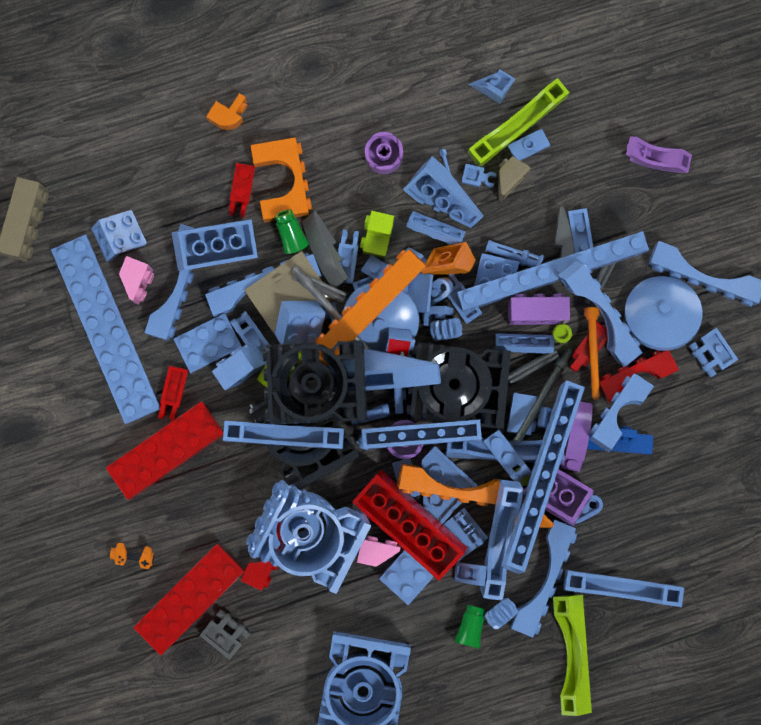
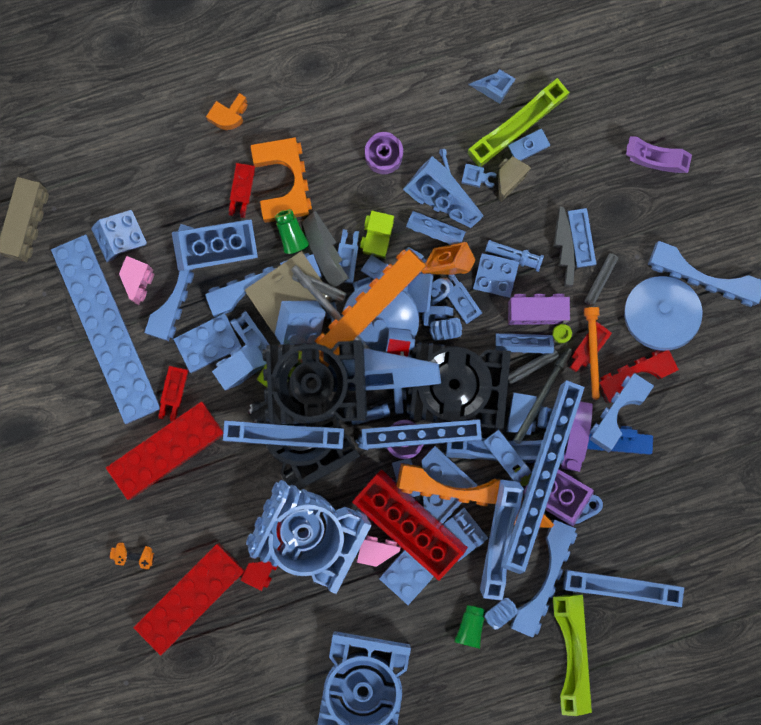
dark grey plate [200,609,251,660] -> none
medium blue plate [454,562,487,586] -> none
medium blue brick [457,231,649,312] -> none
medium blue arch [558,261,642,367] -> none
medium blue plate [689,328,738,378] -> none

